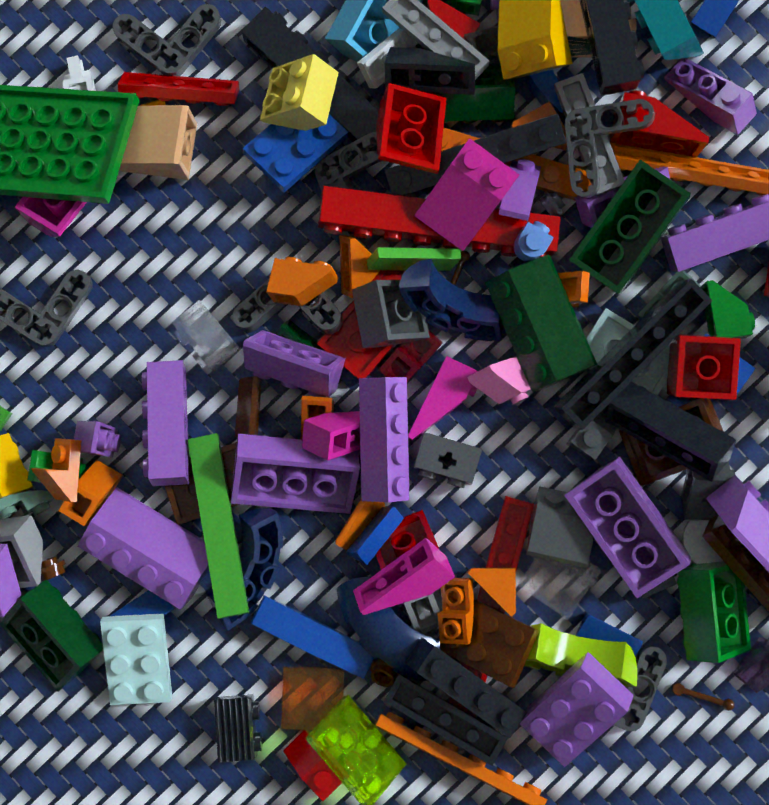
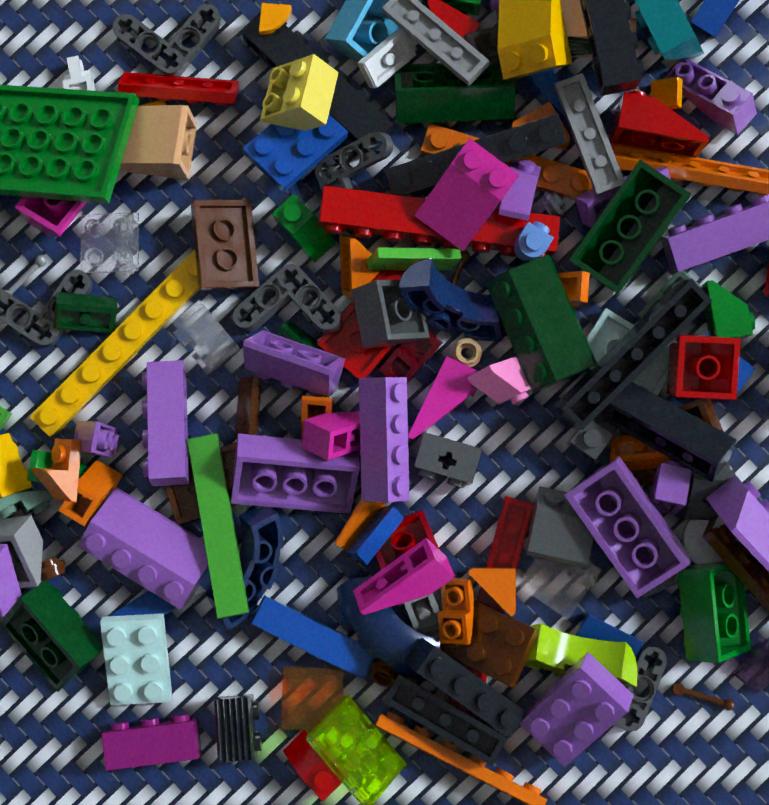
orange slope [266,257,338,306] -> none
red slope [376,83,447,174] -> none
black slope [384,47,475,95] -> none
dark grey beam [565,99,655,198] -> none
none -> light grey hinge [0,255,47,296]
none -> yellow plate [30,249,199,438]
none -> dark green slope [54,292,117,334]
none -> clear hinge [81,212,139,275]
none -> magenta brick [102,714,202,771]
none -> reddish brown plate [191,200,259,290]
none -> light orange tile [259,3,292,35]
none -> green slope [272,194,336,263]
none -> tan plate [452,338,482,367]
none -> orange slope [609,434,674,471]
none -> medium lavender slope [648,460,692,515]
none -> light orange tile [651,77,683,110]

